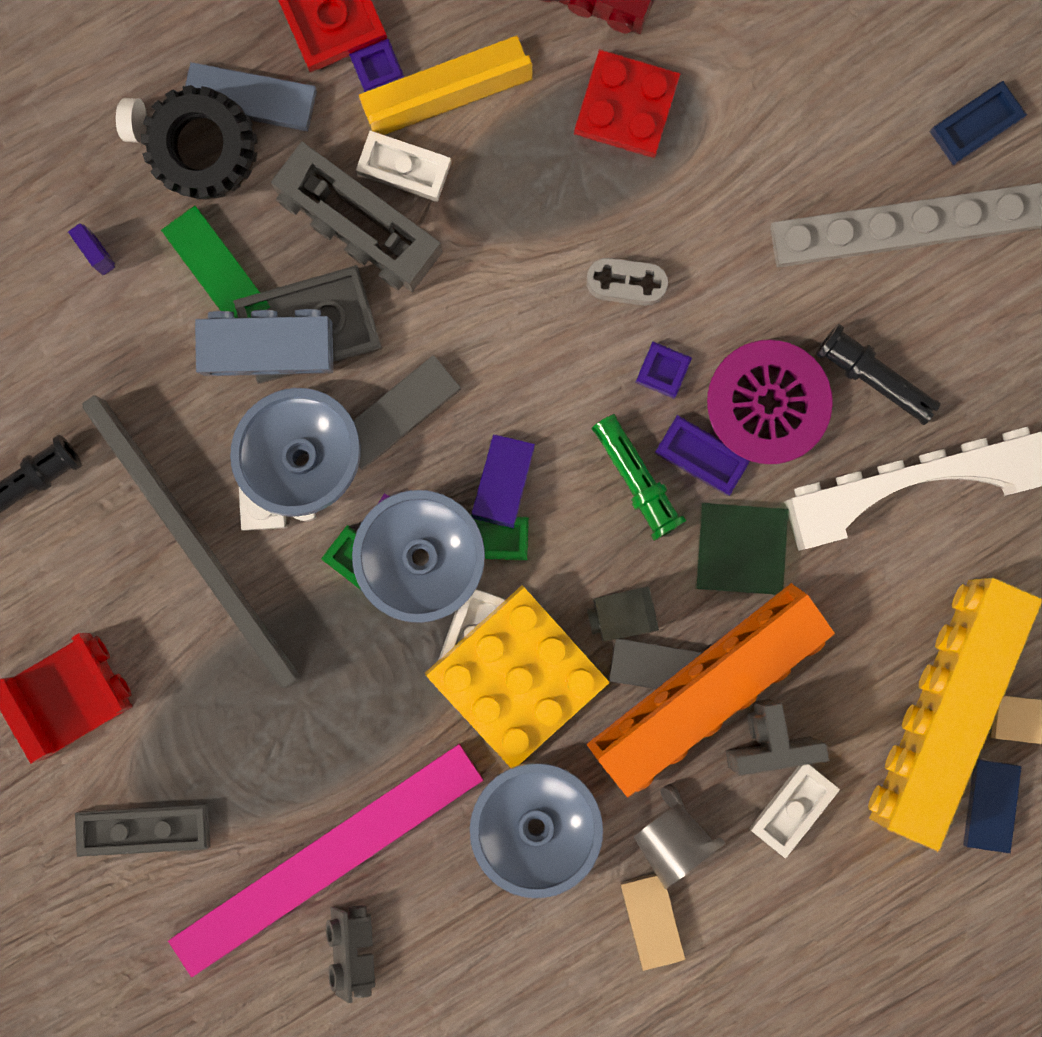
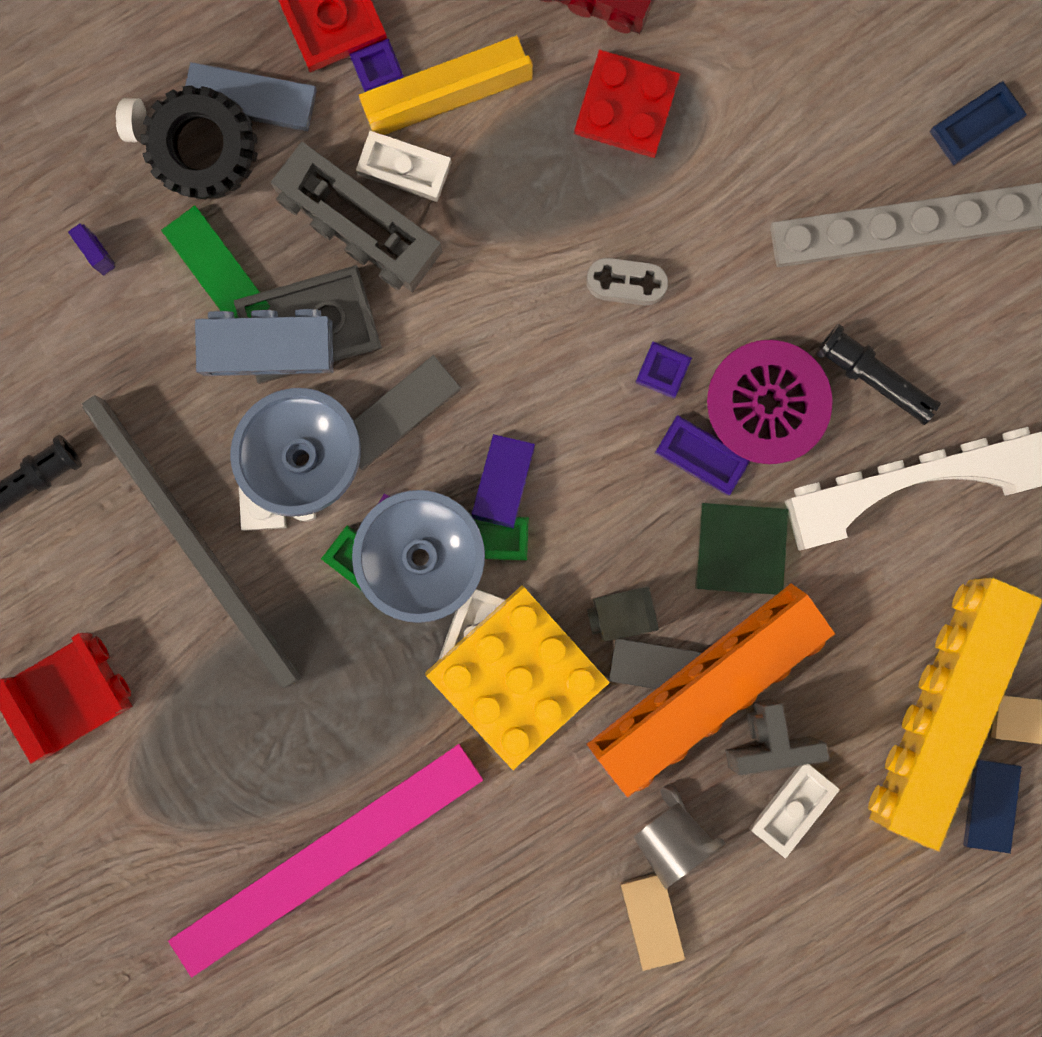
dark grey tile [75,804,210,857] -> none
dark grey hinge [326,905,376,1003] -> none
sand blue dish [470,763,603,898] -> none
green pin [591,414,687,541] -> none

